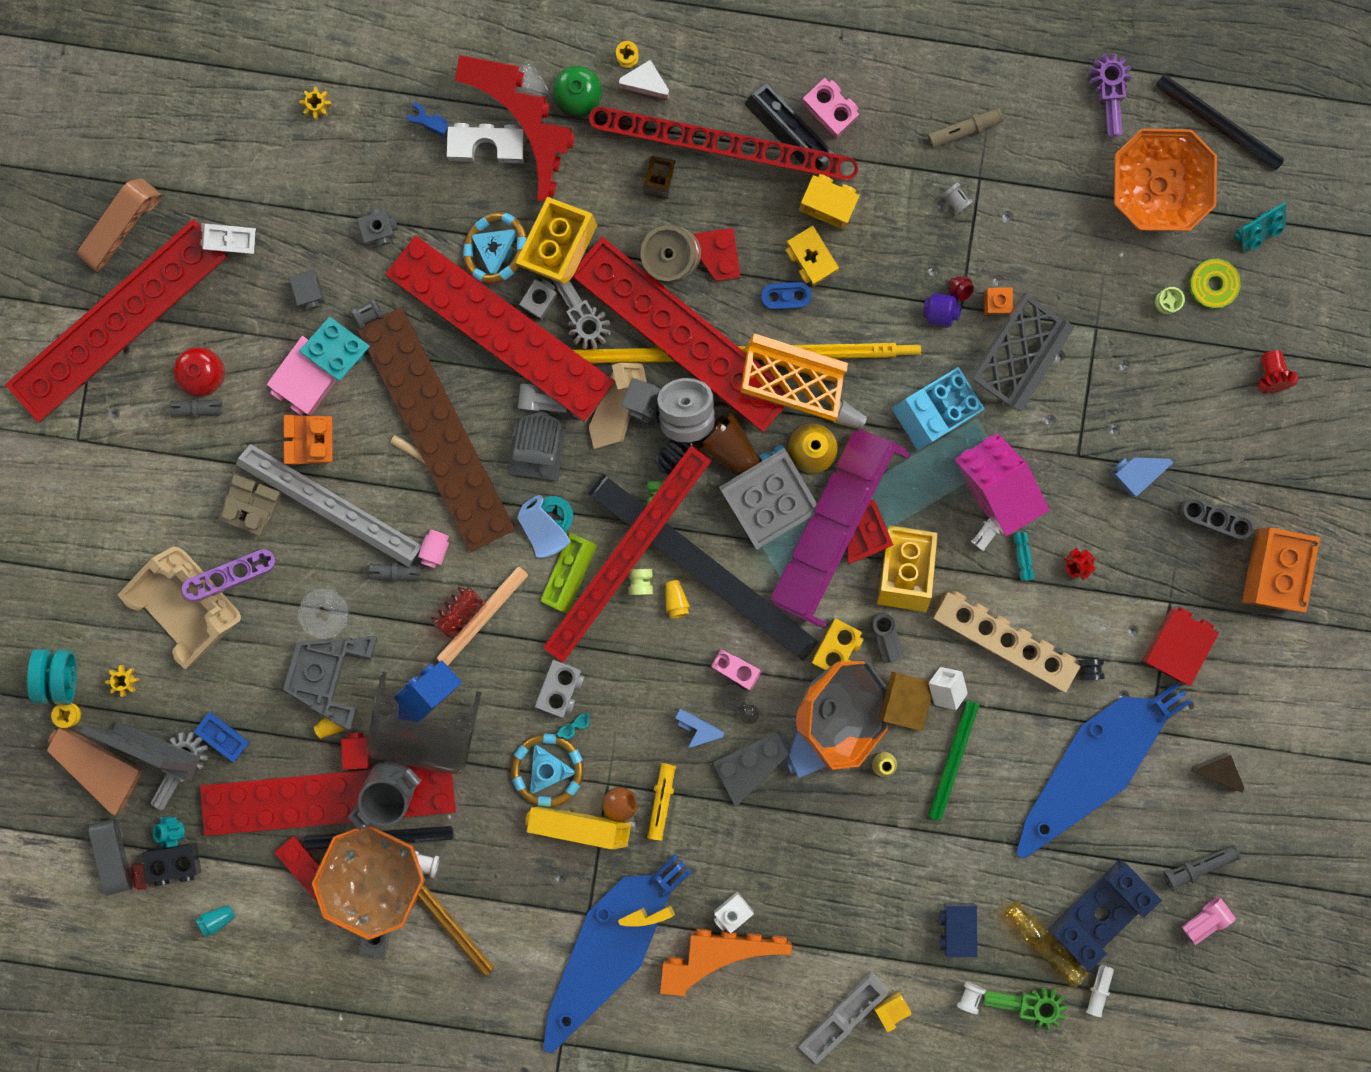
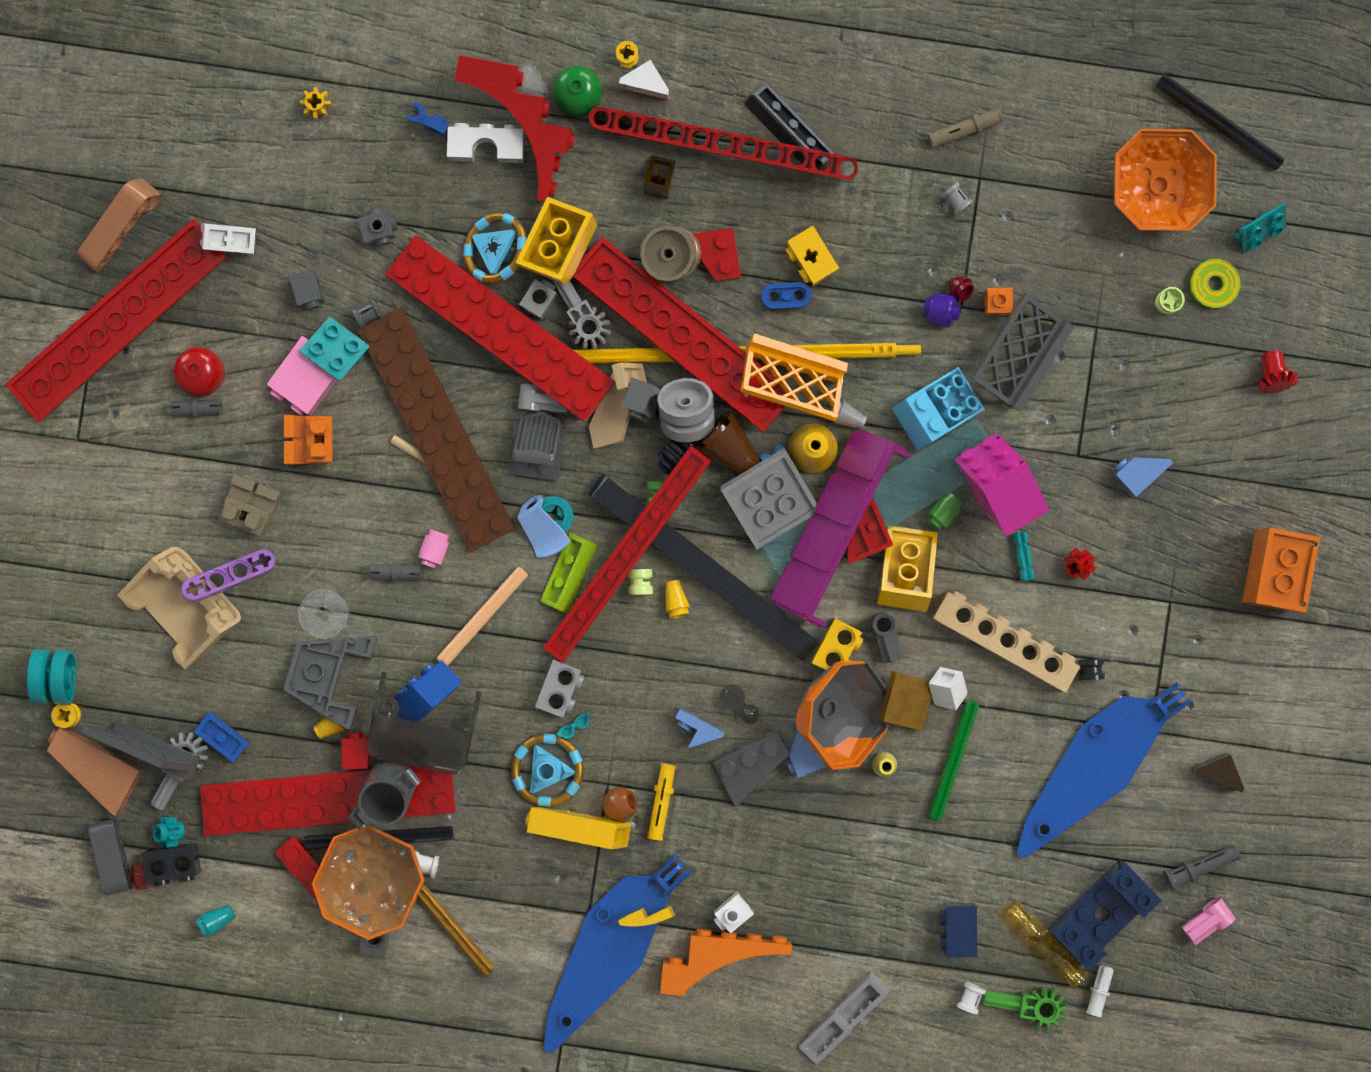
yellow gear [105,665,139,697] -> none
light grey plate [236,444,422,567] -> none
clear red piece [430,585,486,639] -> none
bright pink leg [711,649,762,691] -> none
yellow brick [799,174,860,230] -> none
bright pink brick [802,78,859,139] -> none
yellow panel [874,992,911,1032] -> none
white axle [971,518,1000,551] -> none
medium lavender gear [1089,53,1132,138] -> none
red brick [1141,607,1219,686] -> none
dark grey beam [1178,499,1253,540] -> none
none -> bright green brick [927,492,964,530]

